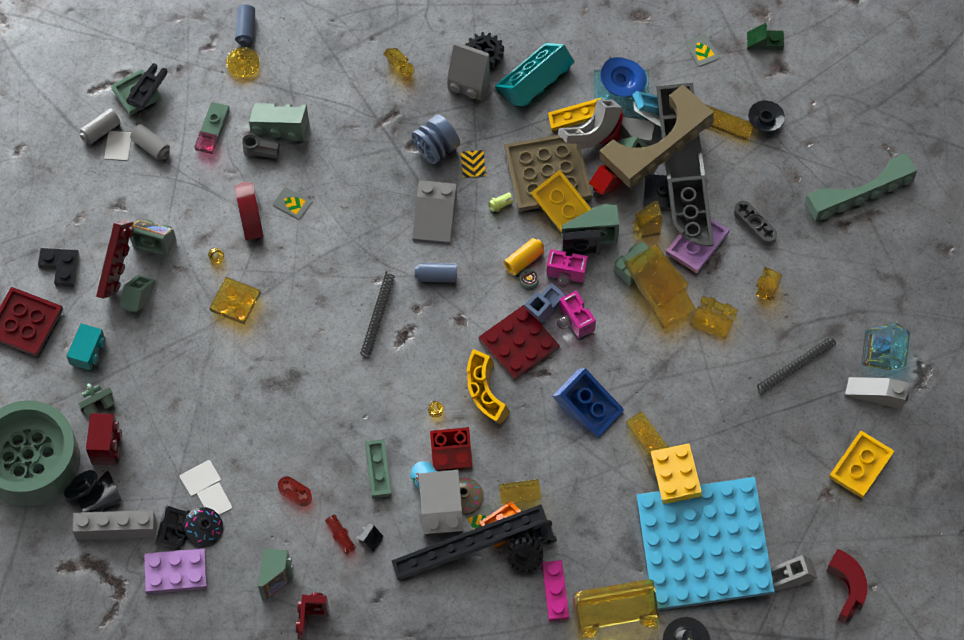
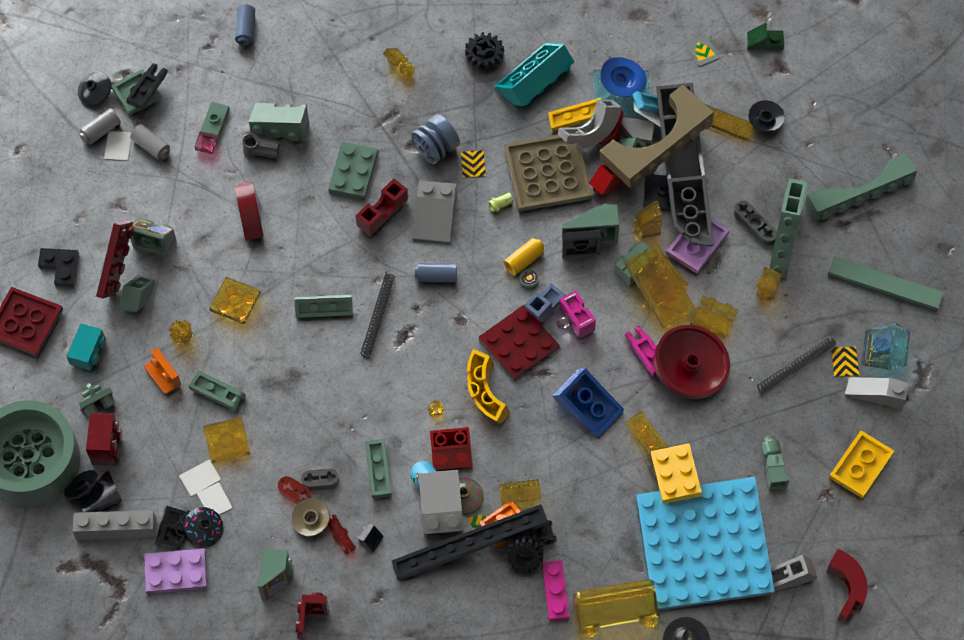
clear yellow hinge [208,247,224,264] -> none
clear yellow wheel [226,47,259,77] -> none
light grey sticker [273,187,312,219] -> none
light grey slope [447,42,490,100] -> none
yellow plate [530,170,591,233] -> none
dark pink piece [546,249,588,288] -> none
none -> black dish [78,72,111,106]
none -> orange bracket [144,347,181,395]
none -> clear yellow gear [169,319,193,344]
none -> sand green plate [189,370,246,412]
none -> clear yellow plate [203,417,250,464]
none -> dark tan dish [292,498,330,537]
none -> sand green plate [294,295,353,318]
none -> dark grey beam [301,469,339,490]
none -> sand green plate [328,142,378,200]
none -> dark red arch [355,178,408,237]
none -> dark pink hinge [625,325,657,377]
none -> dark red dish [653,325,730,399]
none -> sand green piece [762,435,789,490]
none -> sand green slope [768,178,807,280]
none -> sand green tile [828,256,944,311]
none -> sticker [831,346,859,376]

